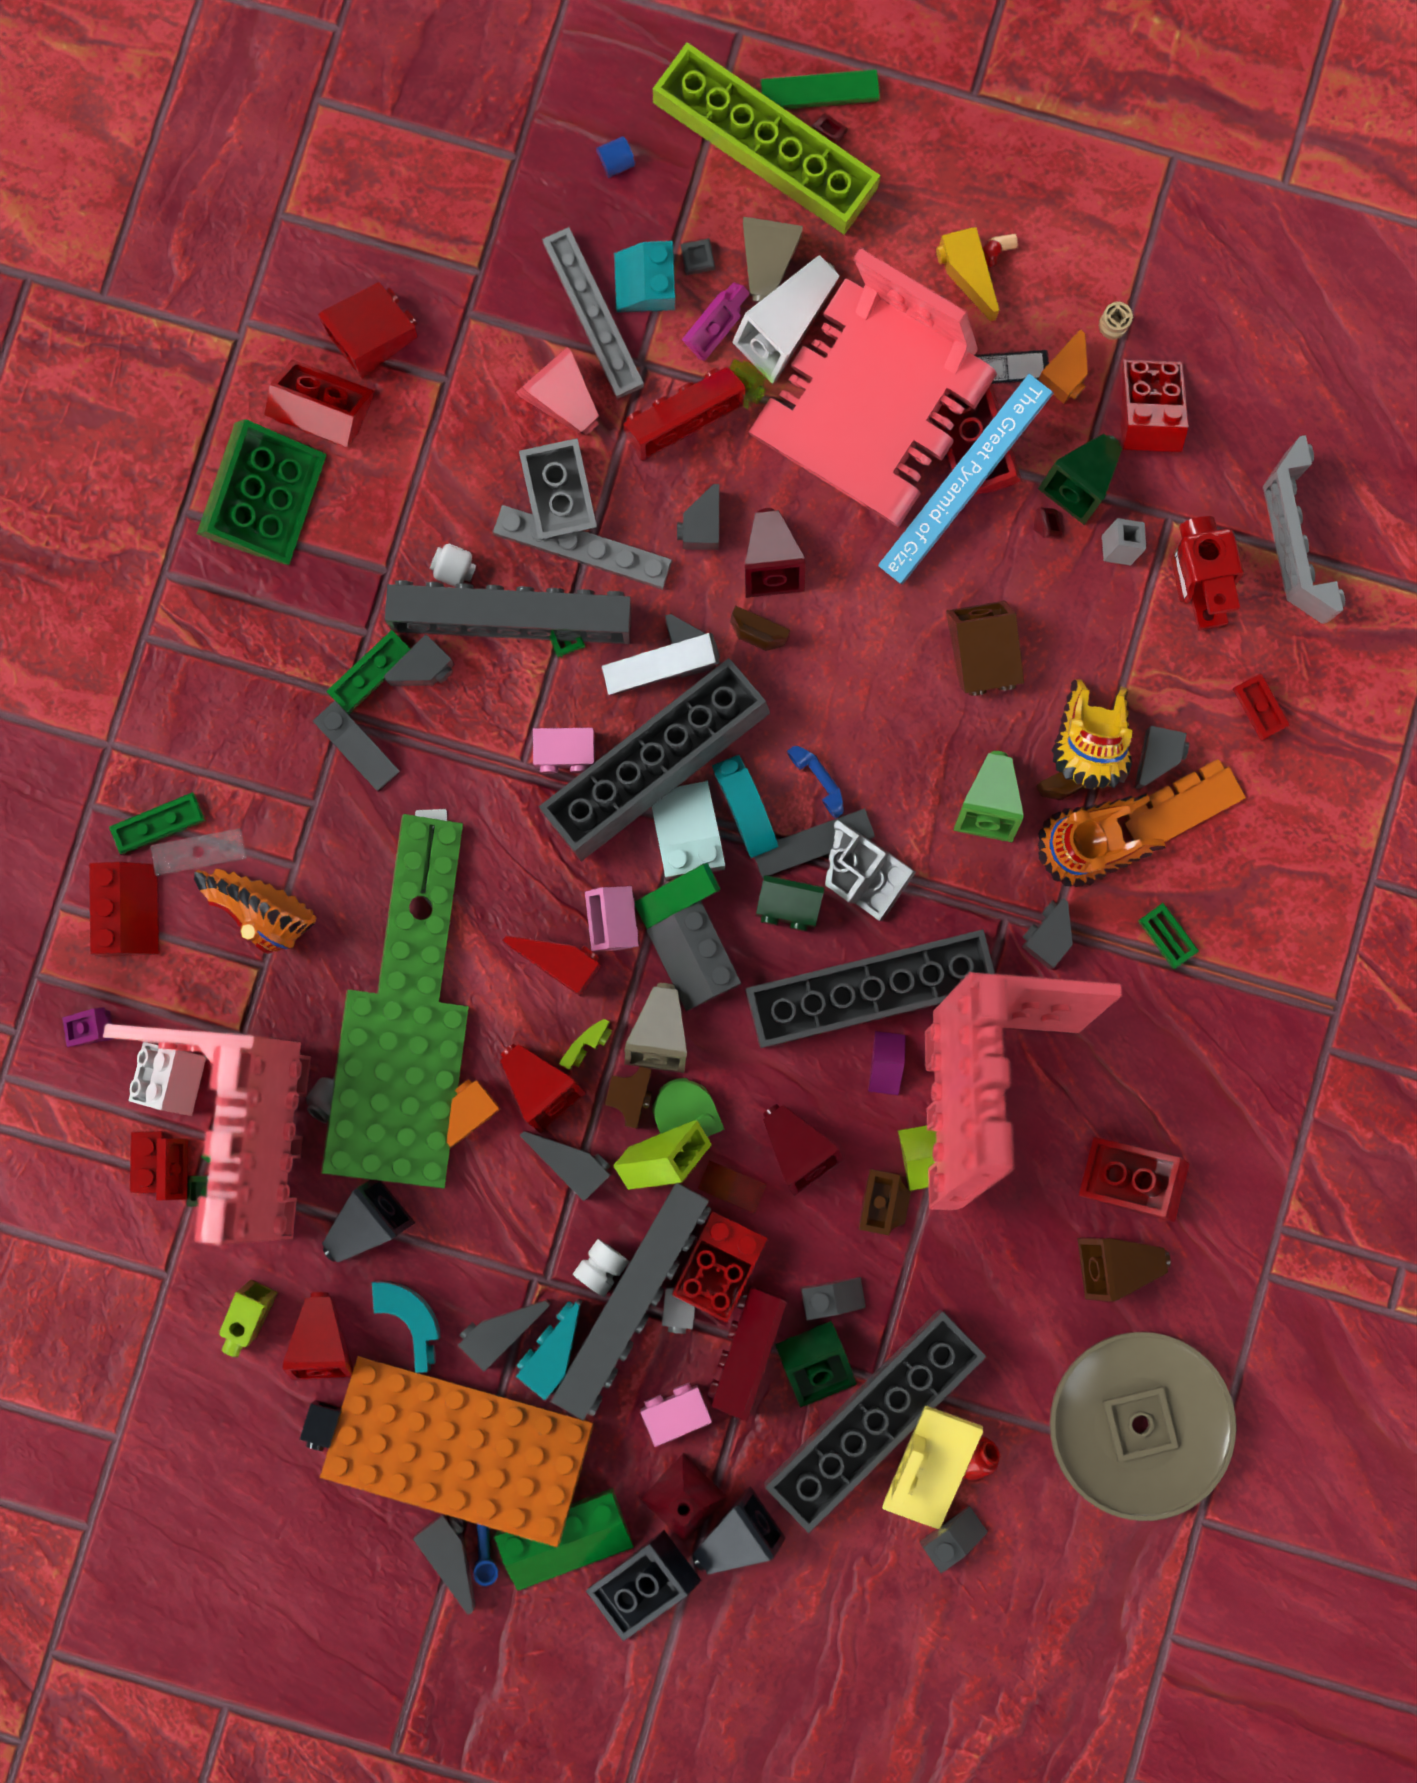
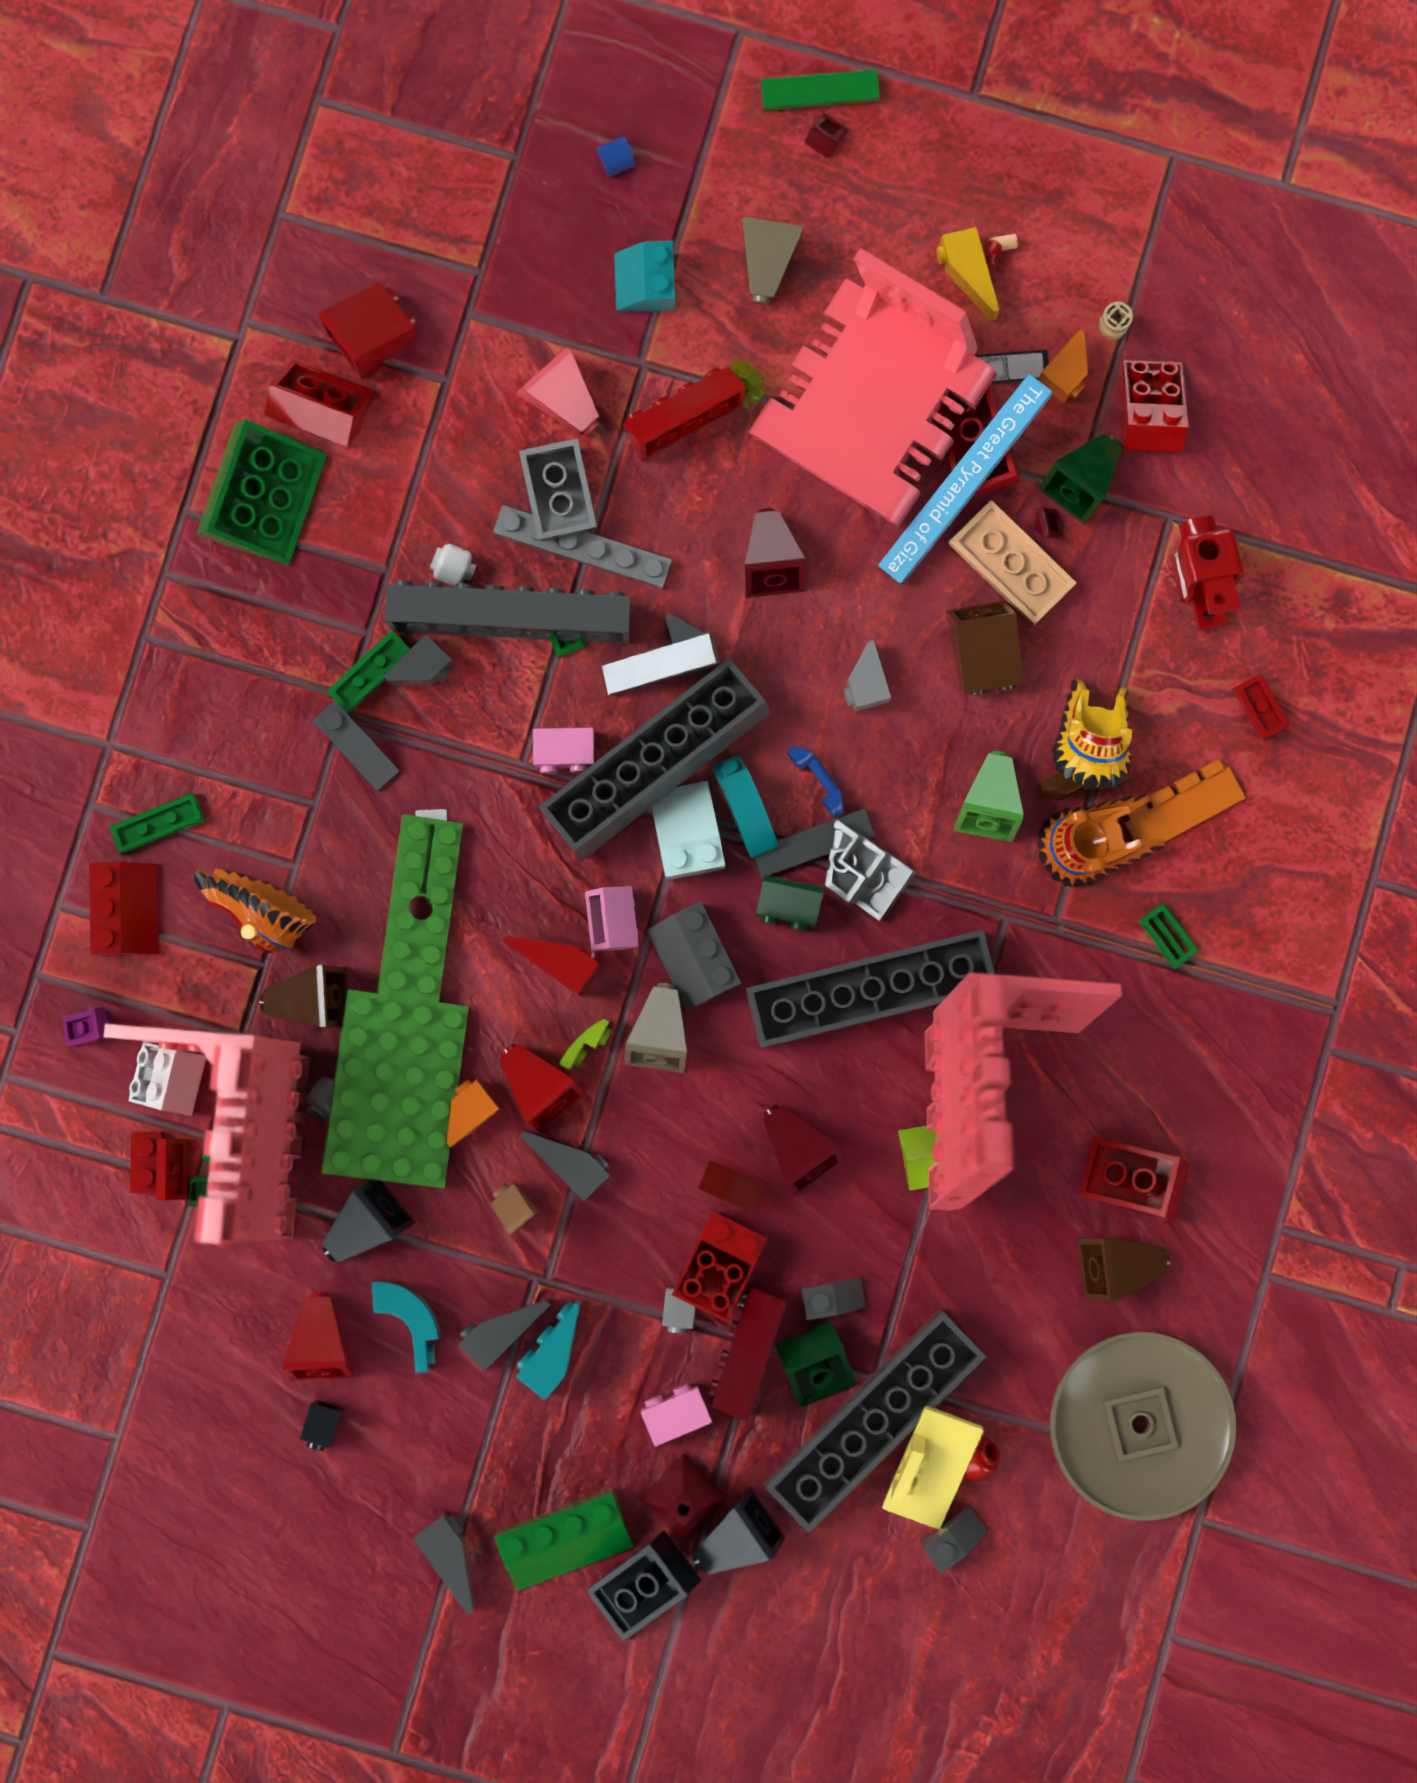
clear tile [150,828,247,876] -> none
lime torso [219,1280,278,1357] -> none
orange plate [320,1356,594,1547] -> none
blue bar [473,1524,498,1586] -> none
light grey plate [542,227,644,399] -> none
dark grey brick [551,1183,711,1420] -> none
white wheel [573,1239,629,1297] -> none
reddish brown brick [605,1066,652,1129] -> none
lime slope [613,1120,712,1190] -> none
green tile [635,862,721,929] -> none
bright green slope [652,1078,725,1137] -> none
lime brick [653,43,881,235] -> none
dark grey slope [677,484,719,550] -> none
dark grey tile [680,238,715,275] -> none
dark pink hinge [682,282,750,361] -> none
reddish brown slope [730,605,790,651] -> none
white slope [732,255,839,384] -> none
reddish brown slope [858,1169,911,1236] -> none
magenta slope [868,1031,905,1095] -> none
dark grey slope [1022,898,1073,970] -> none
light grey brick [1102,518,1146,566] -> none
dark grey slope [1134,726,1189,789] -> none
light grey slope [1263,435,1345,624] -> none
none -> reddish brown slope [259,965,348,1028]
none -> medium nougat slope [491,1183,540,1234]
none -> light grey slope [843,640,891,712]
none -> light nougat plate [949,500,1077,626]

